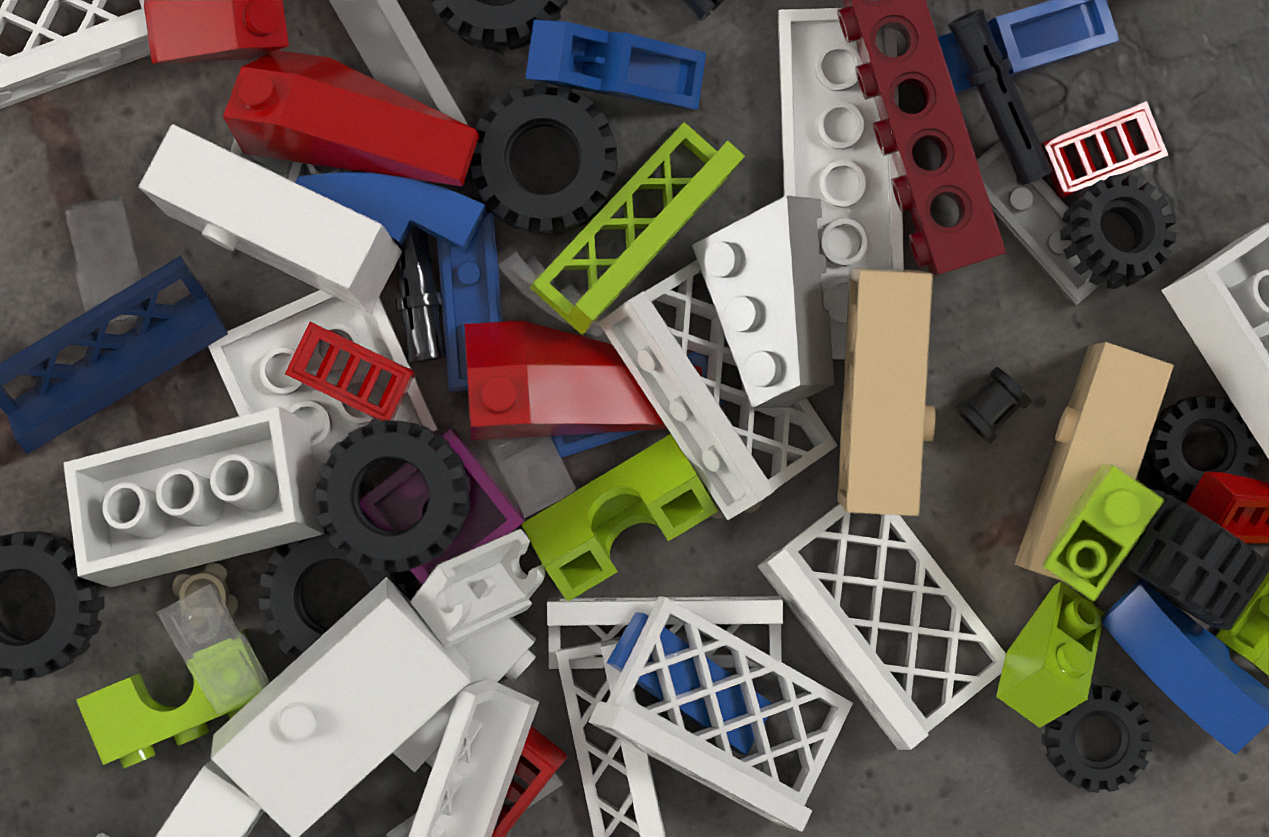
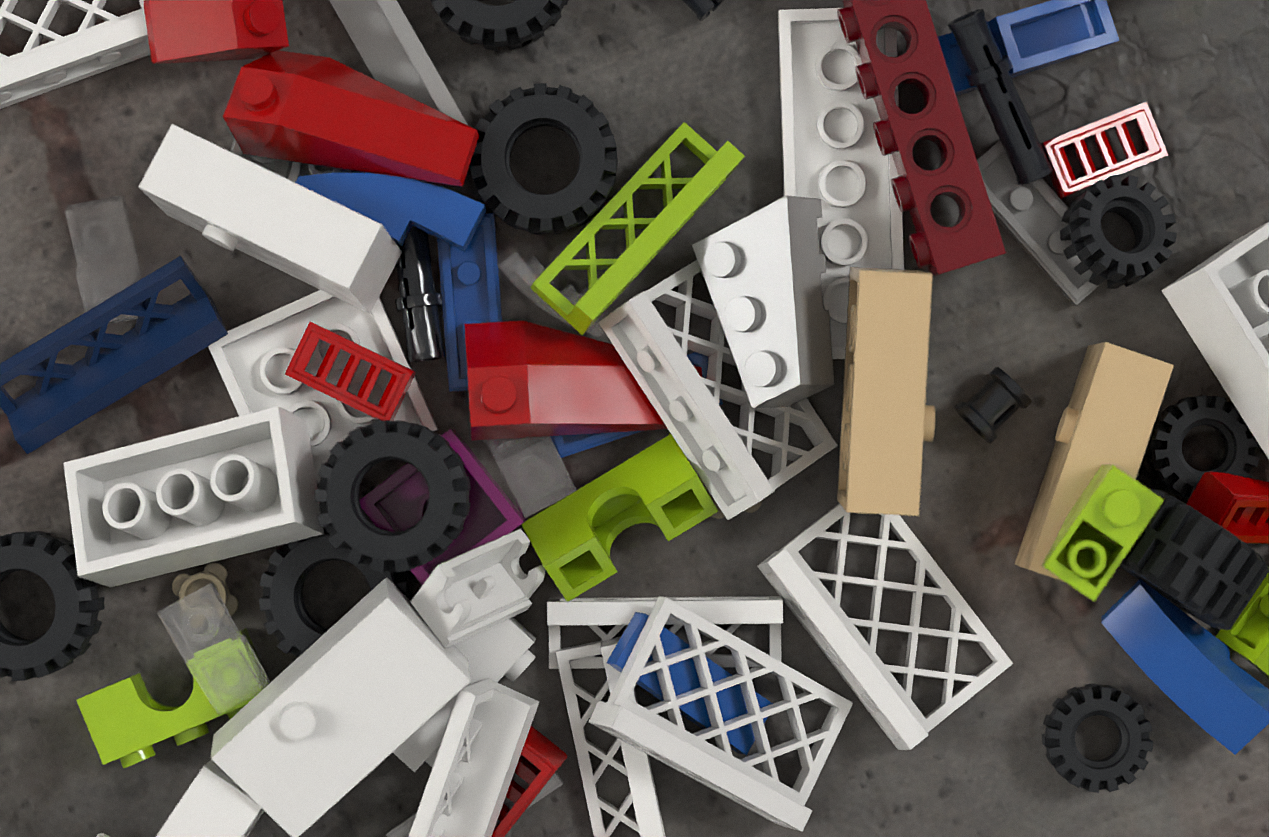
blue slope [525,20,706,110] -> none
lime slope [996,581,1104,728] -> none

